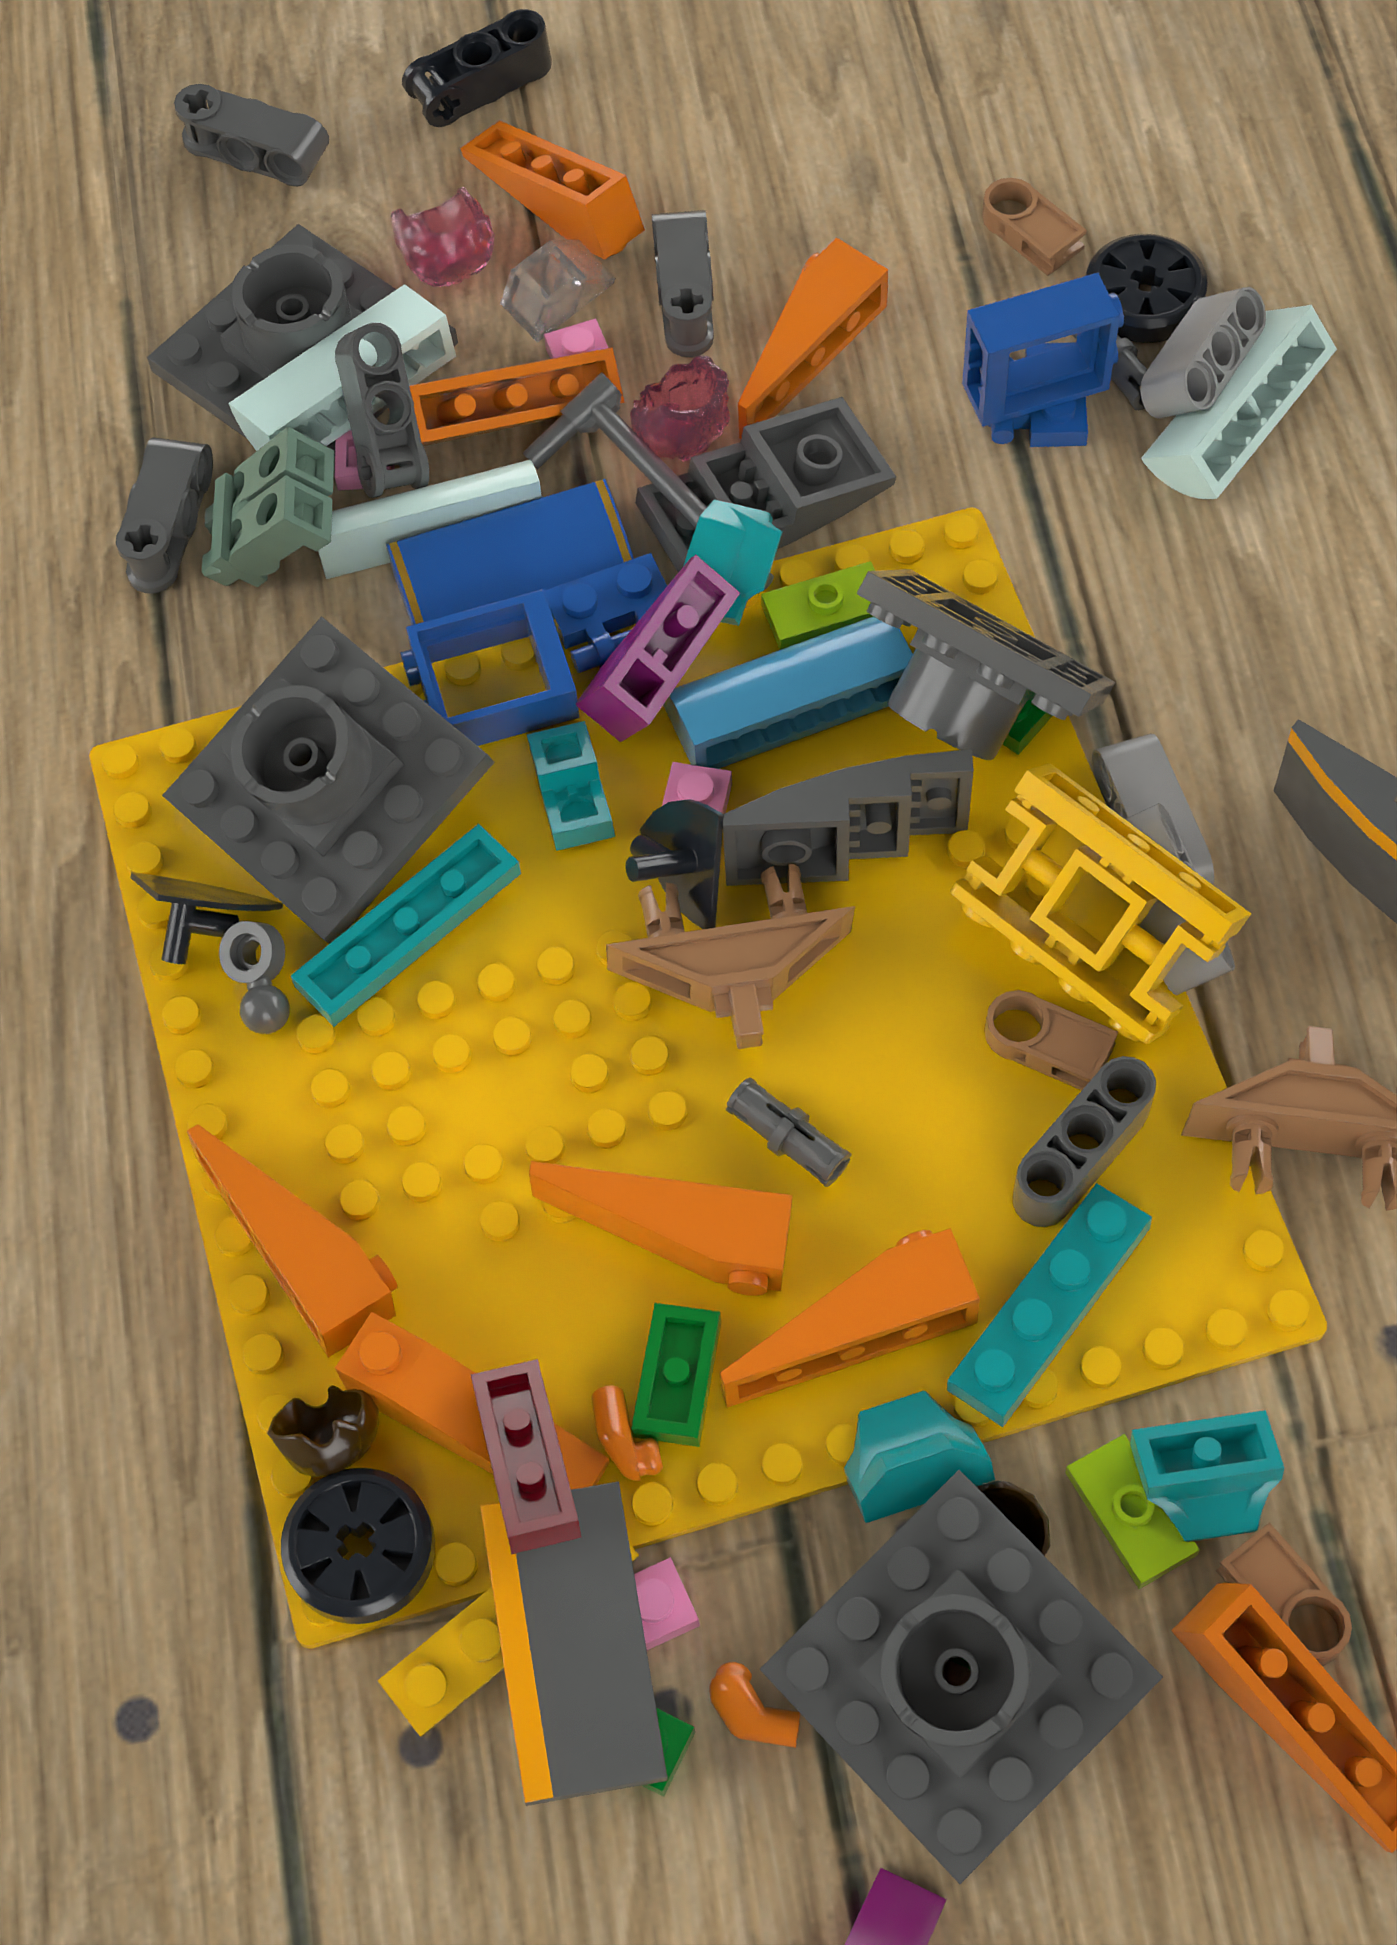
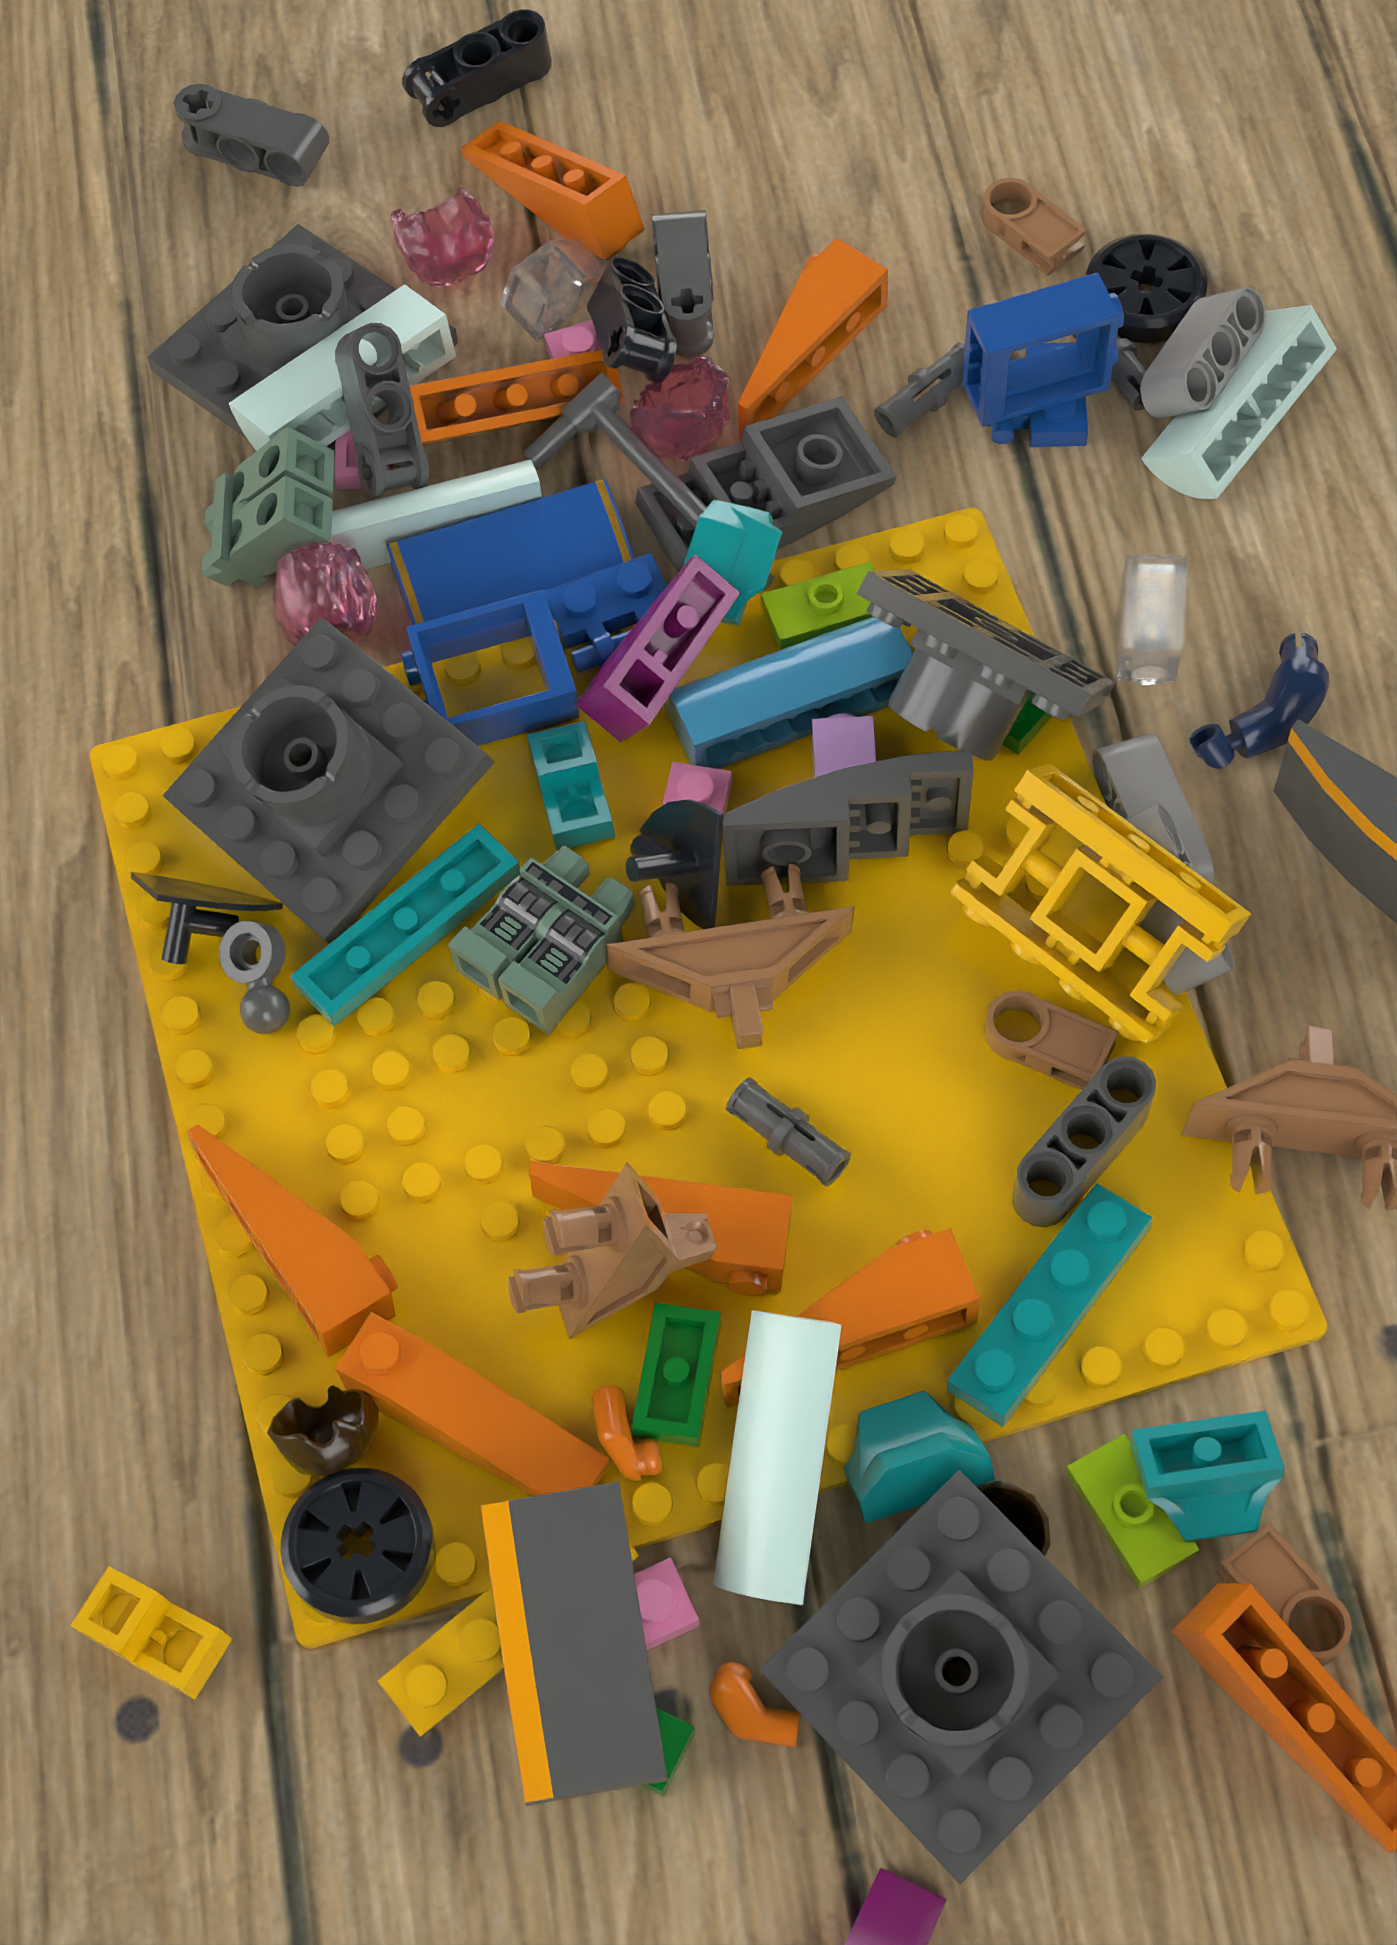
dark grey piece [116,437,213,593] -> none
plate [471,1359,582,1555] -> none
none -> yellow slope [70,1566,233,1700]
none -> clear pink hair [273,542,377,647]
none -> sand green hips [448,846,635,1035]
none -> medium nougat connector [508,1162,717,1339]
none -> black piece [587,256,677,384]
none -> light aqua brick [713,1310,842,1605]
none -> lavender brick [812,714,876,777]
none -> dark grey pin [874,342,965,438]
none -> clear slope [1115,554,1187,685]
none -> dark blue arm [1189,633,1330,769]

